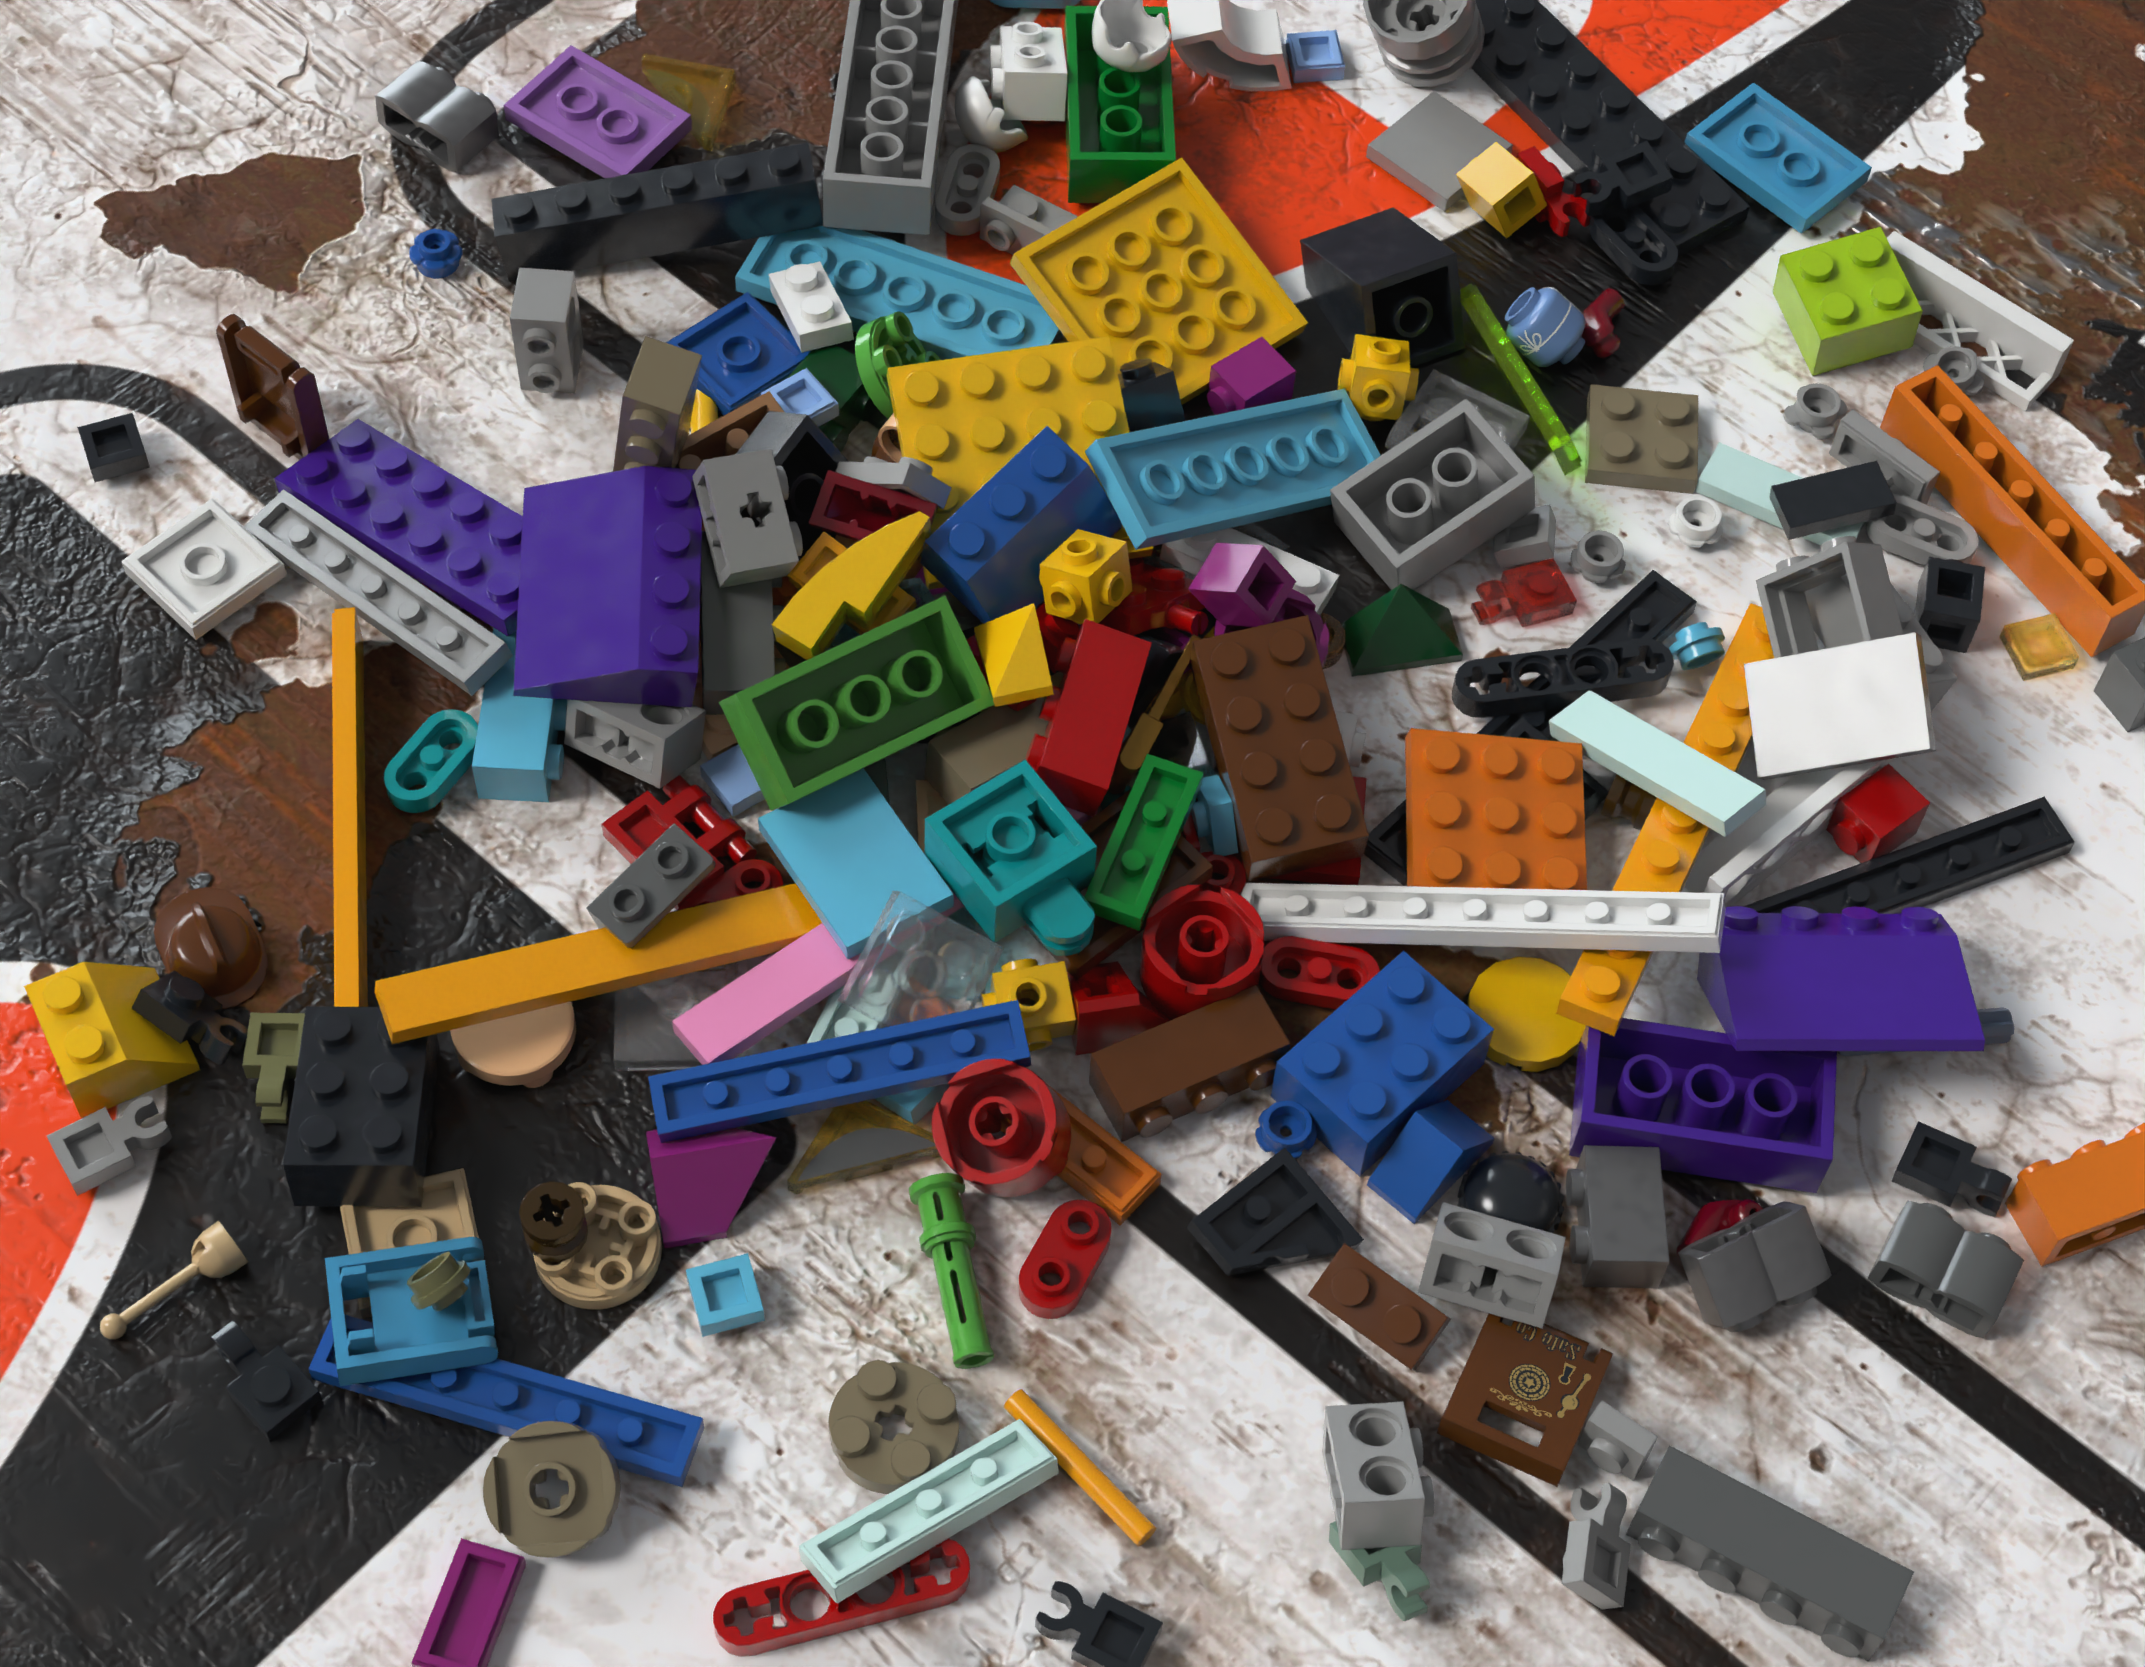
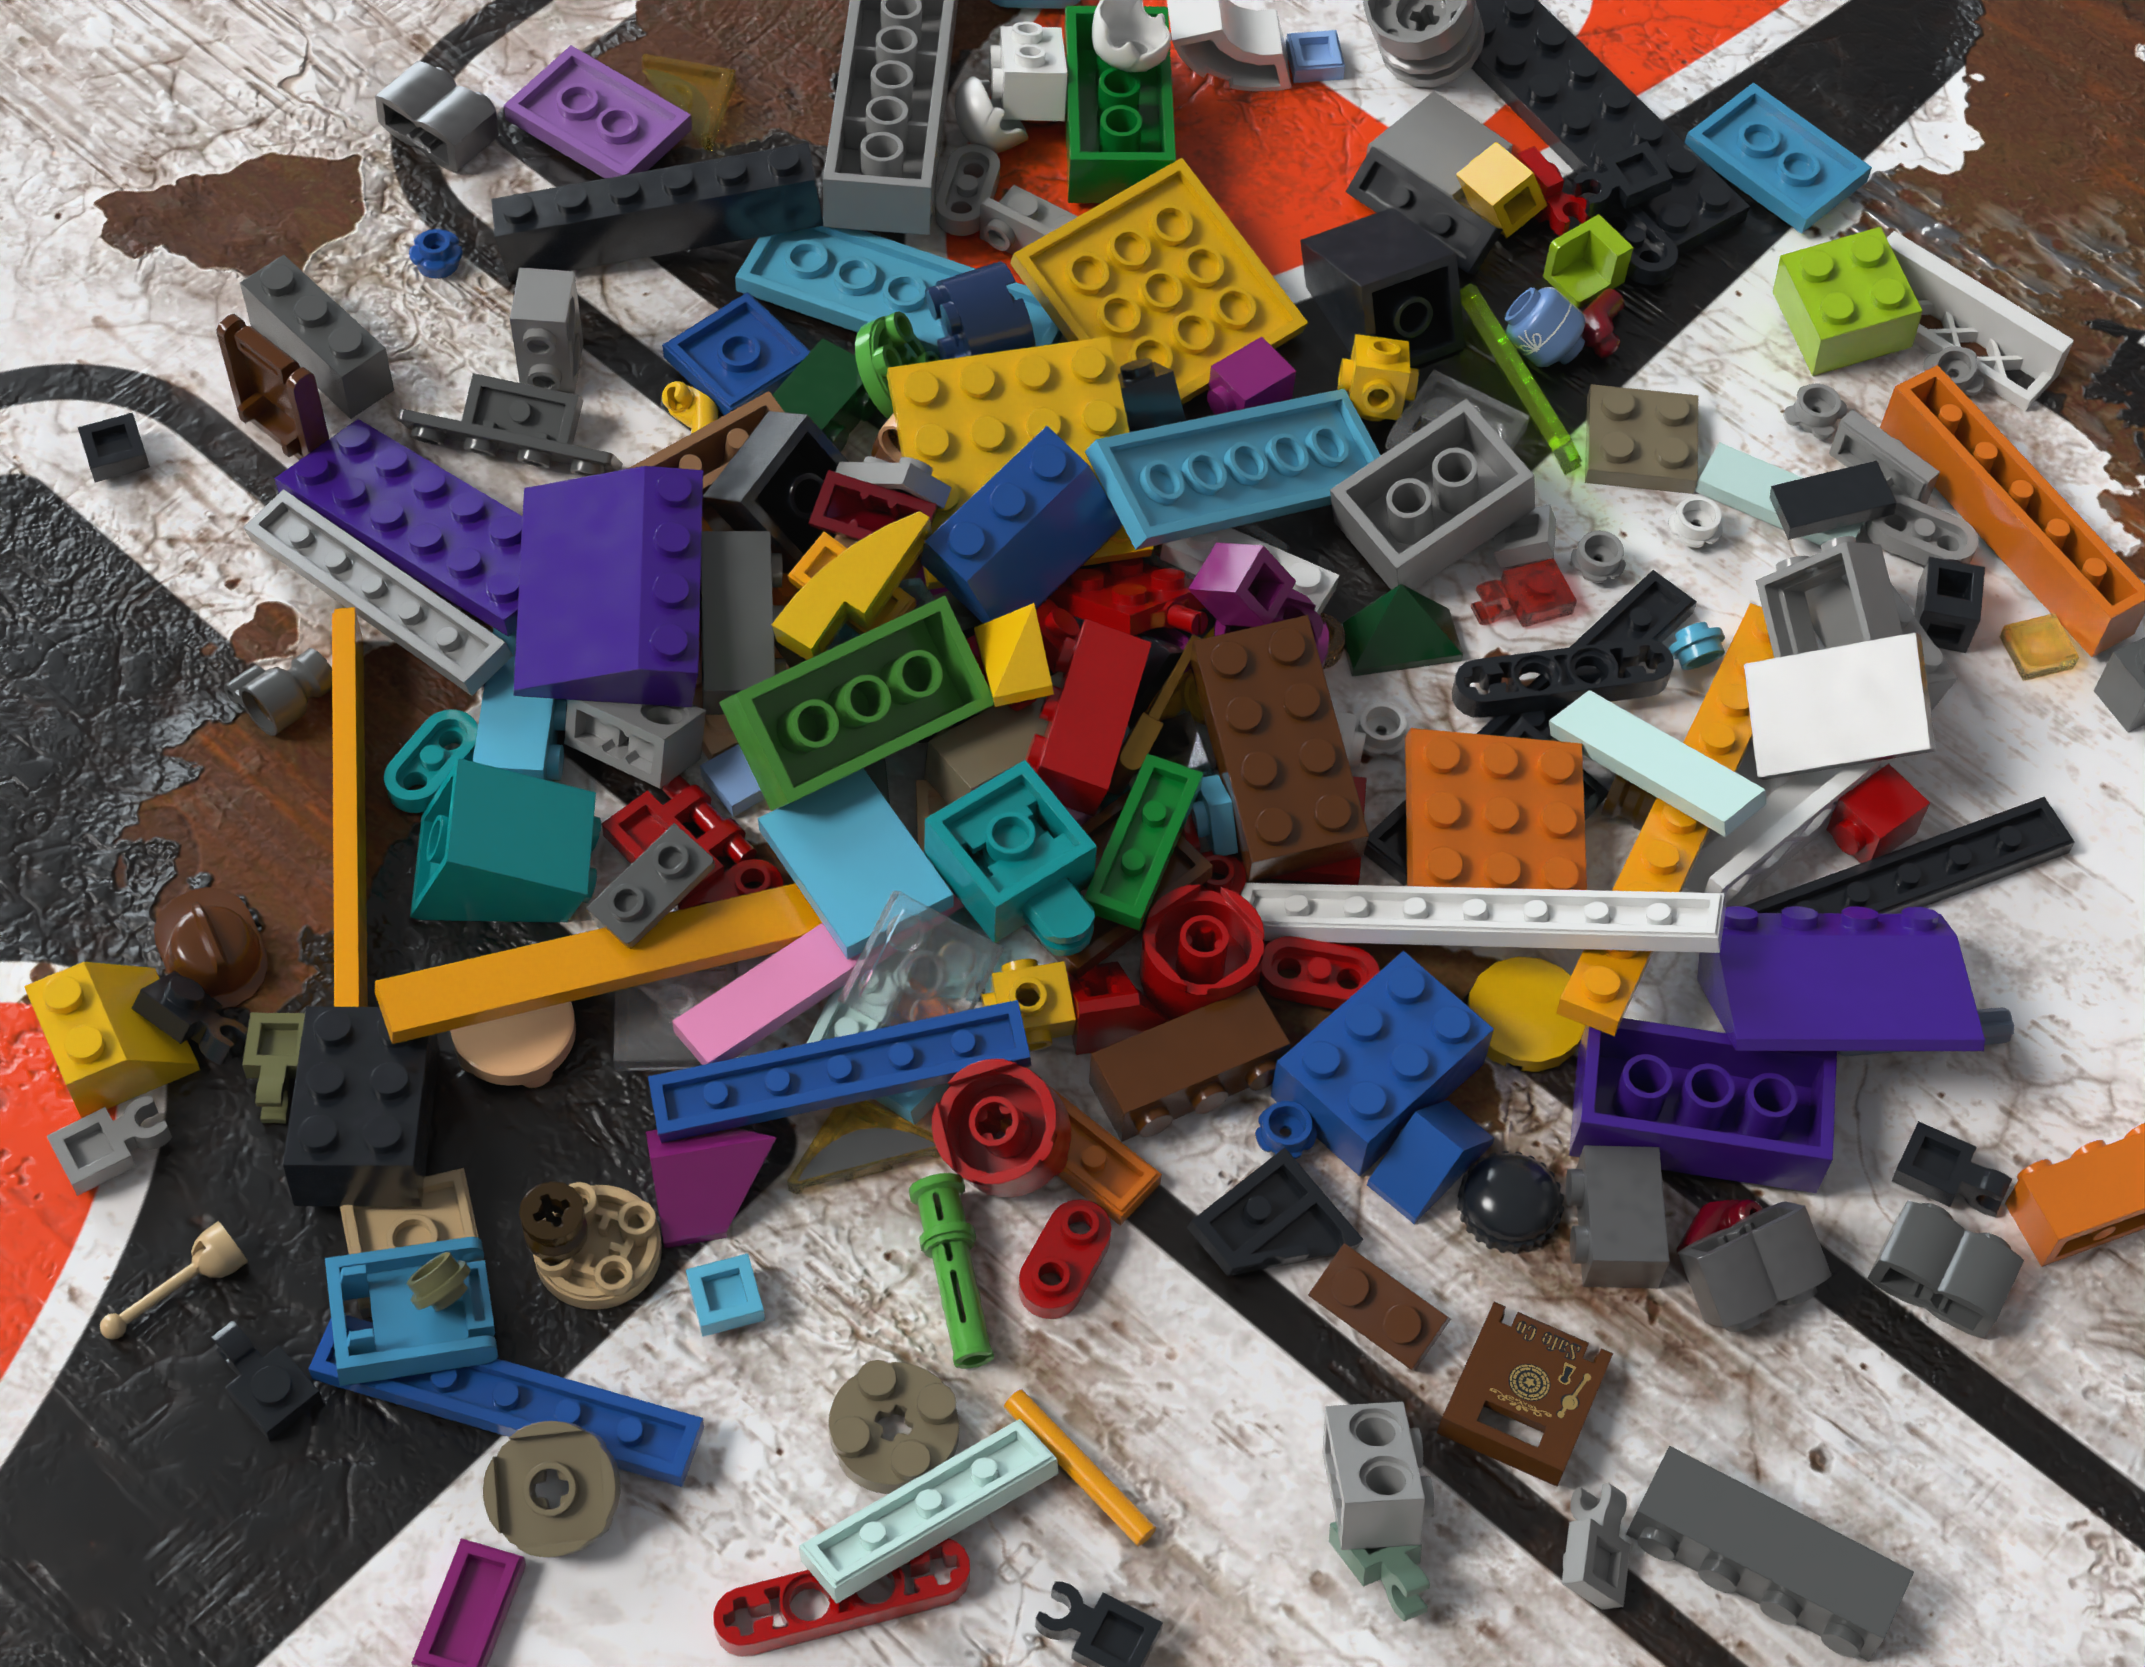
white plate [121,498,287,640] -> none
dark tan brick [613,336,702,472] -> none
light grey brick [692,449,803,588] -> none
light blue tile [761,368,839,427] -> none
white plate [769,261,854,353] -> none
yellow brick [1039,529,1133,624] -> none
light grey brick [1418,1202,1566,1329] -> none
light grey plate [1578,1400,1658,1481] -> none
none -> dark grey piece [223,648,332,736]
none -> dark grey brick [240,255,394,419]
none -> dark grey bracket [397,373,623,477]
none -> teal slope [410,758,601,922]
none -> dark blue brick [925,261,1036,360]
none -> black plate [1345,146,1503,275]
none -> white plate [1355,702,1409,756]
none -> lime panel [1543,214,1634,308]

